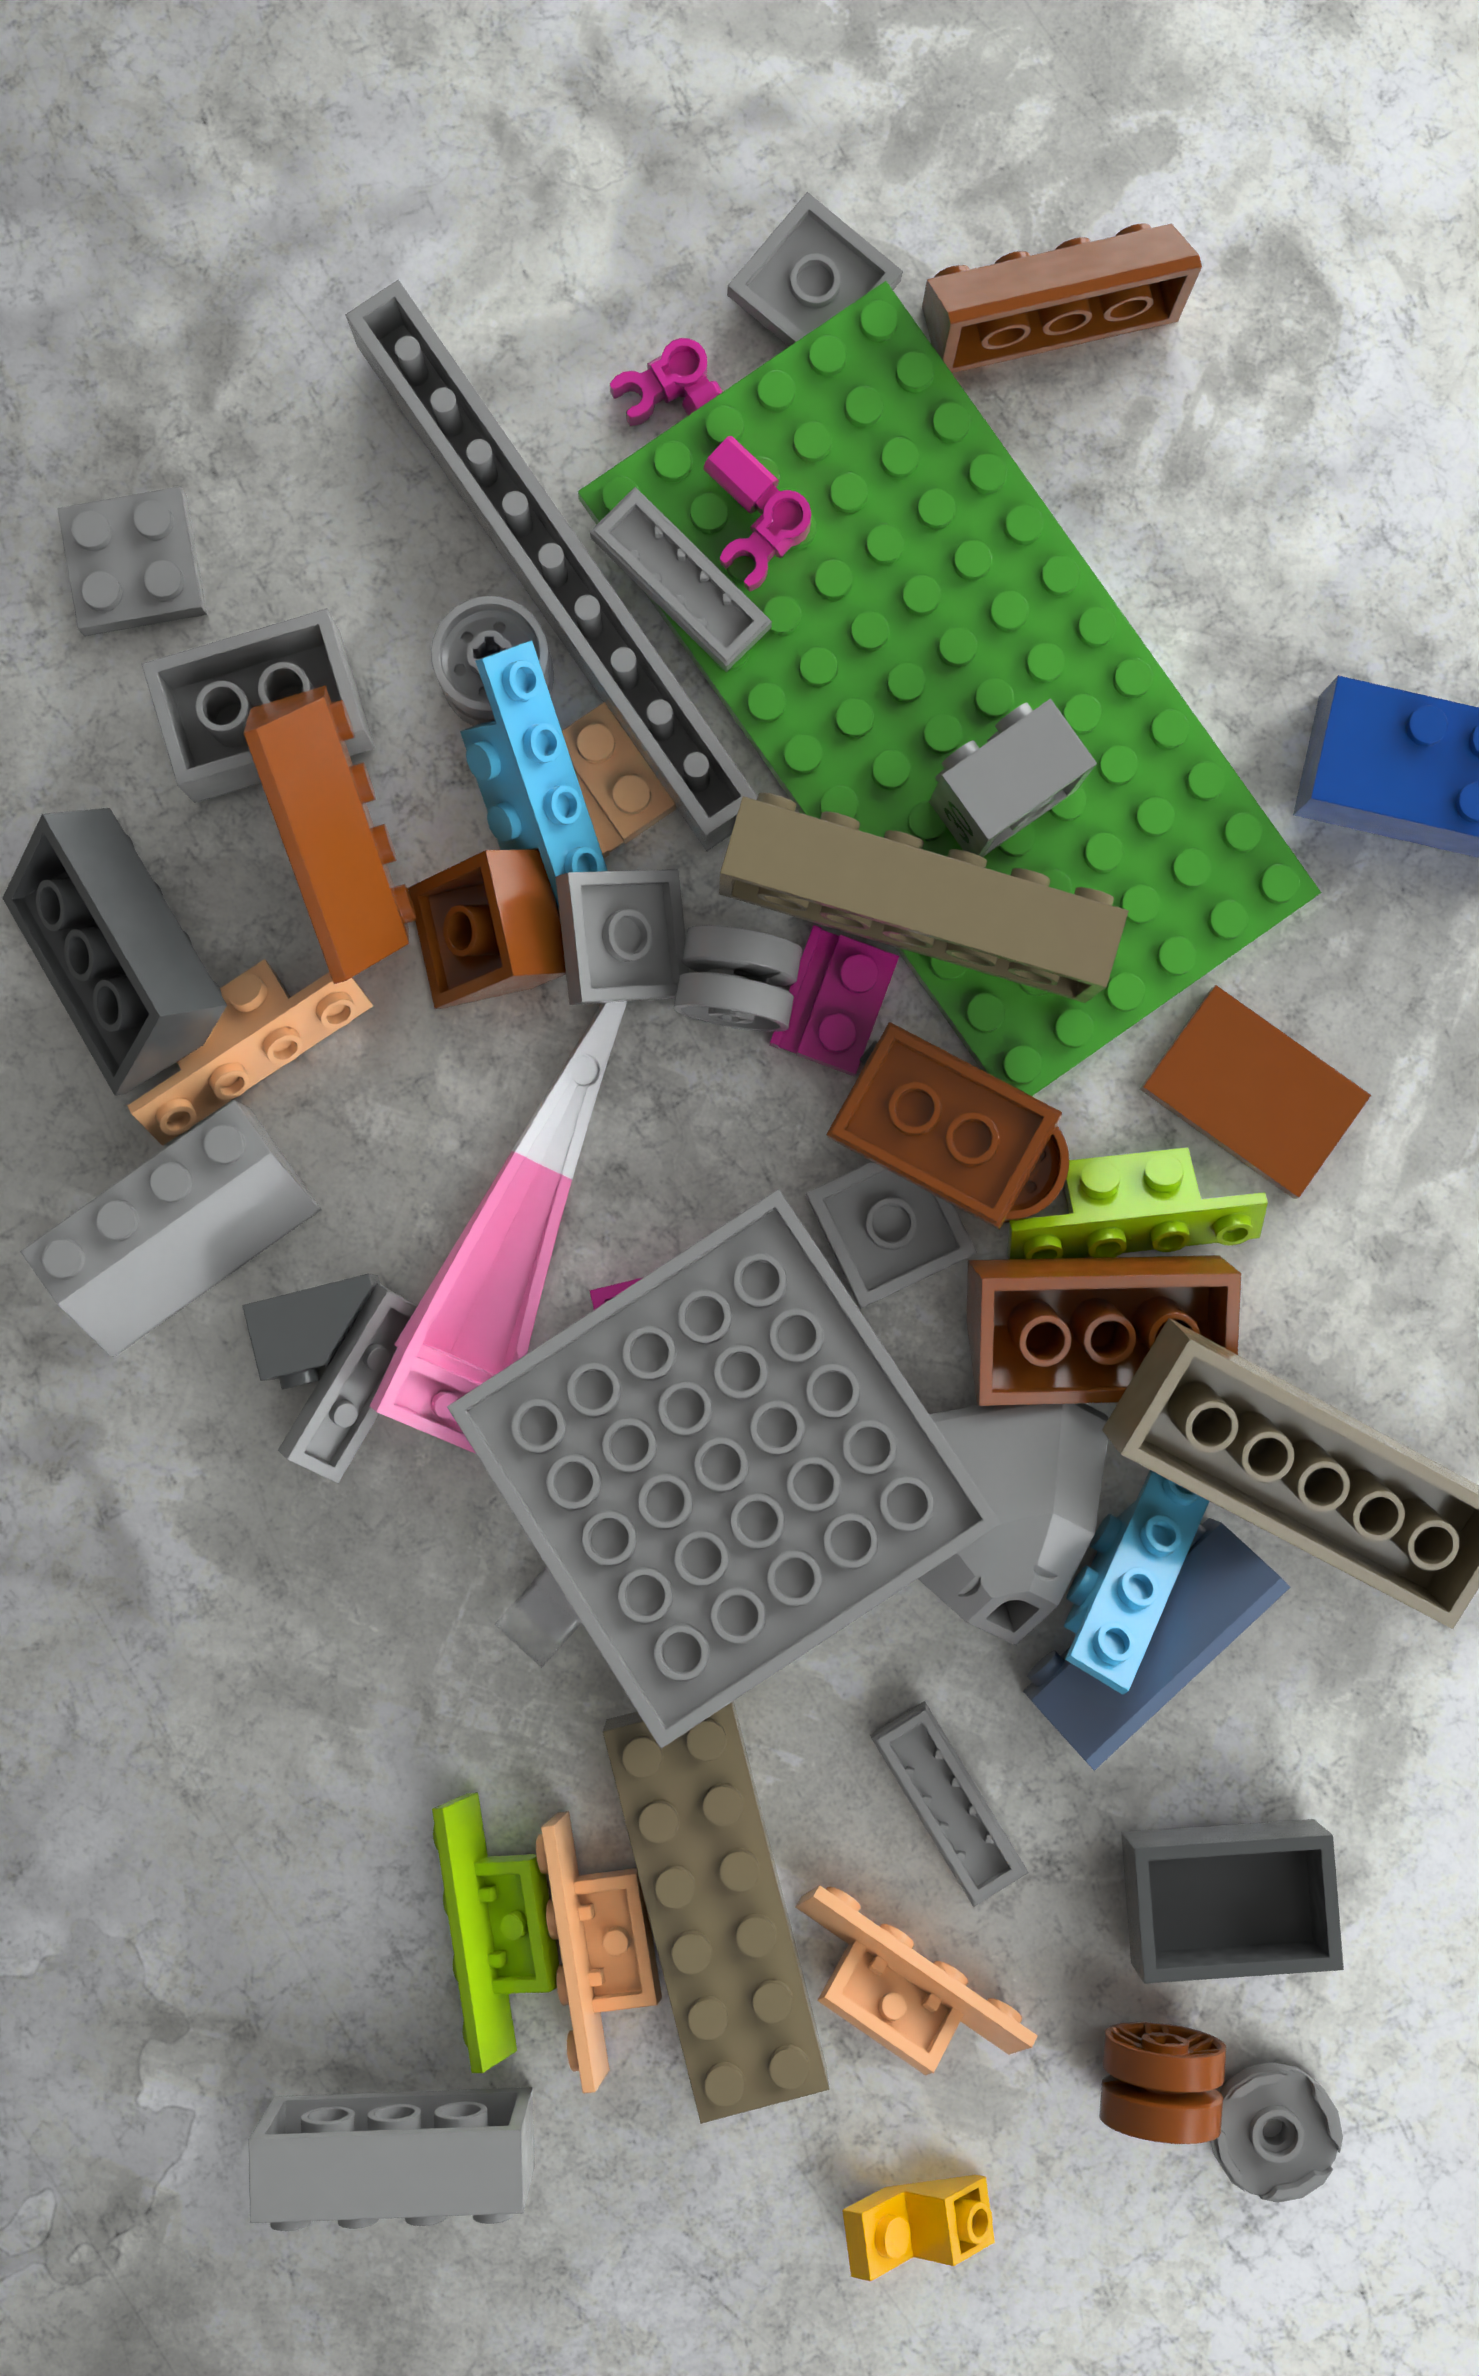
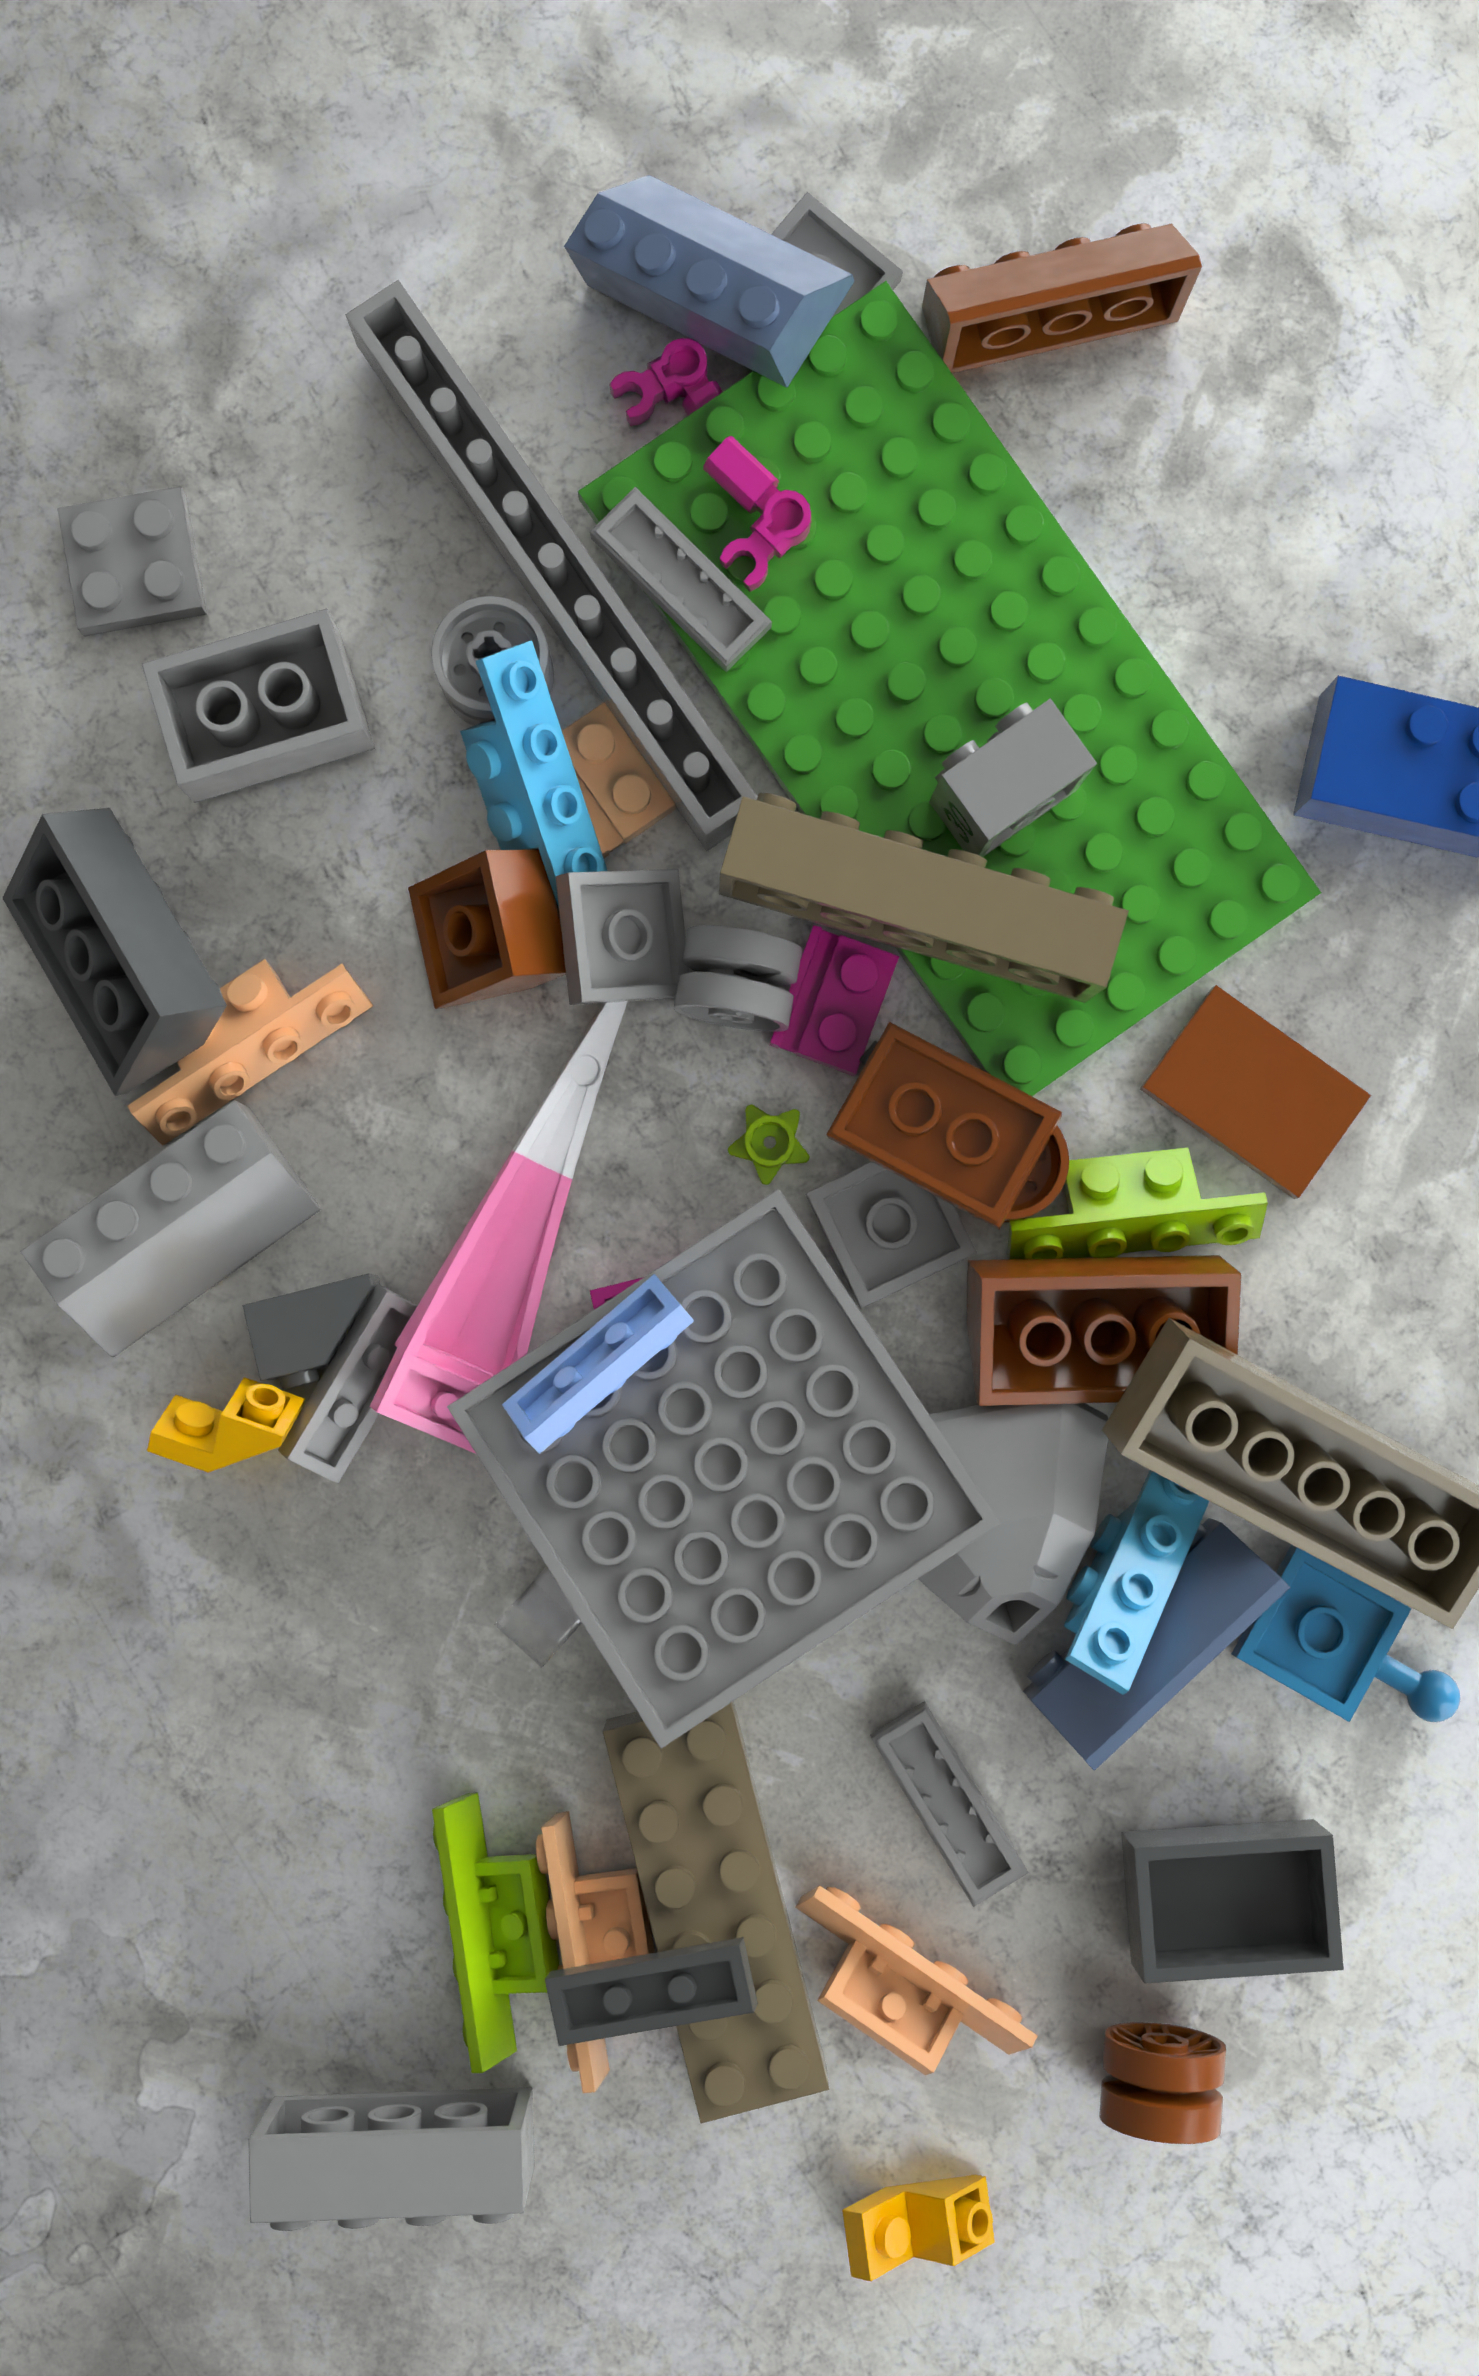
dark orange slope [243,685,417,984] -> none
light grey plate [1211,2062,1343,2203] -> none
none -> yellow slope [147,1377,305,1473]
none -> light blue plate [502,1274,694,1454]
none -> dark grey plate [545,1937,758,2046]
none -> sand blue slope [564,175,855,388]
none -> lime plate [728,1104,810,1185]
none -> dark azure plate [1231,1544,1460,1722]

